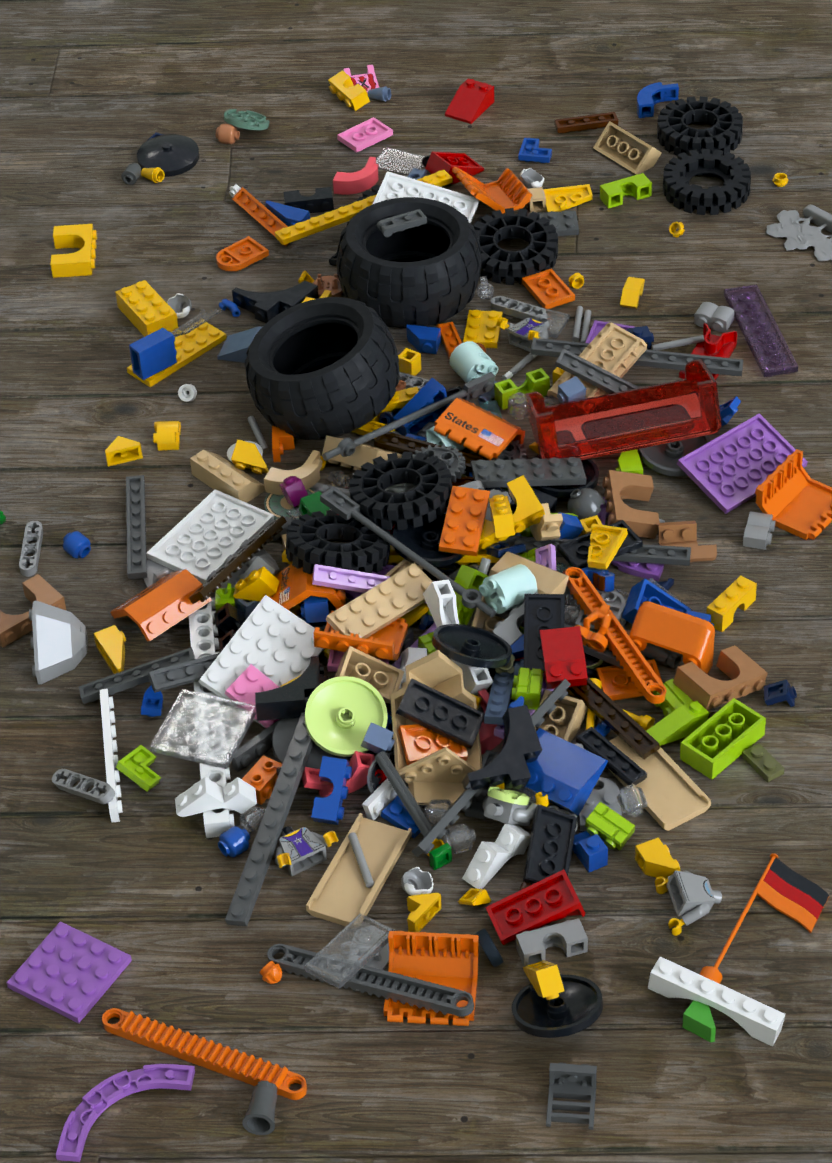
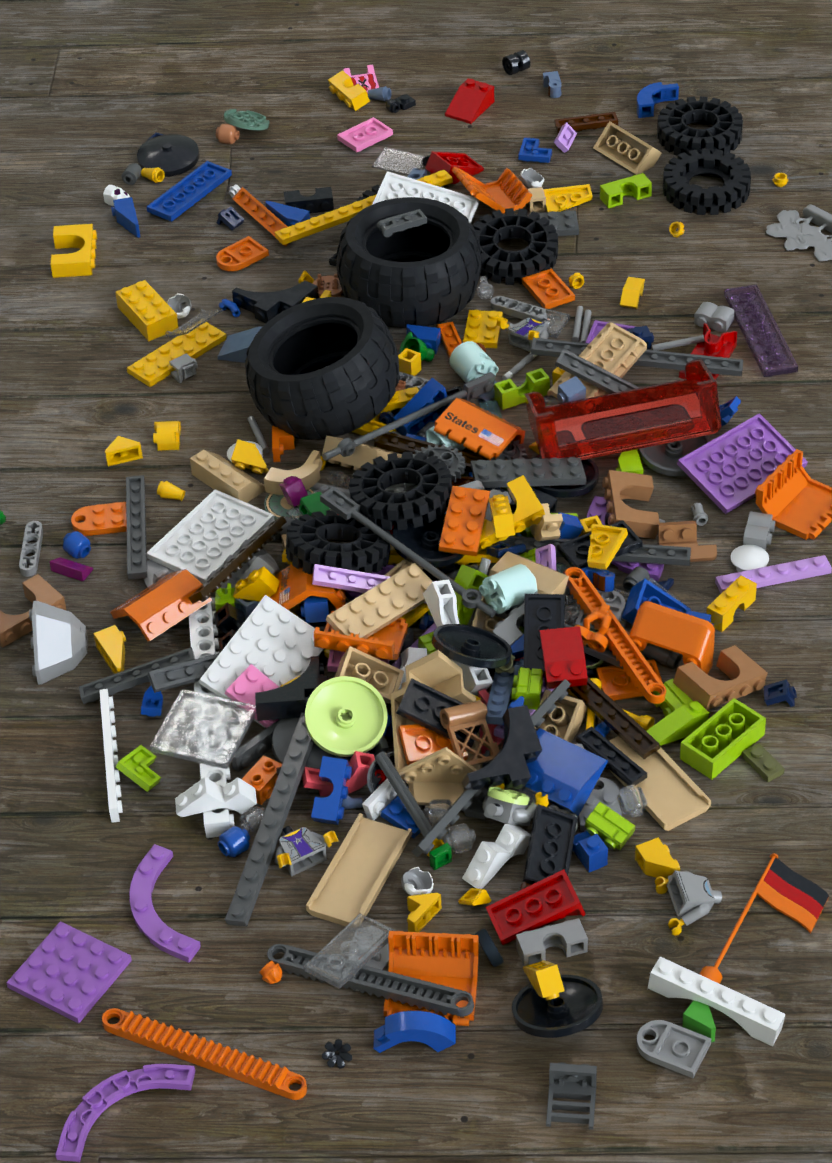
light grey beam [52,769,115,804] -> none
blue brick [129,328,177,380] -> none
white tile [178,384,197,402] -> none
dark grey plant [242,1081,277,1135] -> none
coral arch [333,157,379,195] -> none
light grey bar [348,832,374,888] -> none
sand blue brick [361,722,395,754] -> none
clear head [508,392,531,420] -> none
dark grey cylinder [567,488,605,521] -> none
none -> magenta slope [50,557,93,581]
none -> orange plate [71,502,127,536]
none -> white rock [103,185,130,206]
none -> blue slope [111,197,140,238]
none -> medium lavender plate [129,844,201,963]
none -> blue plate [146,161,232,222]
none -> yellow cone [157,481,185,501]
none -> light grey window [169,353,198,383]
none -> dark blue bracket [216,207,244,230]
none -> black plant [322,1039,352,1069]
none -> sand blue arm [342,795,363,809]
none -> blue arch [373,1011,456,1053]
none -> black plate [386,94,416,113]
none -> green hair [399,332,435,362]
none -> medium nougat piece [440,700,499,766]
none -> black wheel [502,50,530,75]
none -> sand blue leg [543,71,561,98]
none -> lavender plate [554,123,577,153]
none -> dark grey brick [623,567,650,593]
none -> light grey plate [637,1020,712,1078]
none -> light grey pin [691,503,708,526]
none -> lavender plate [715,555,832,593]
none -> white dish [731,545,769,572]

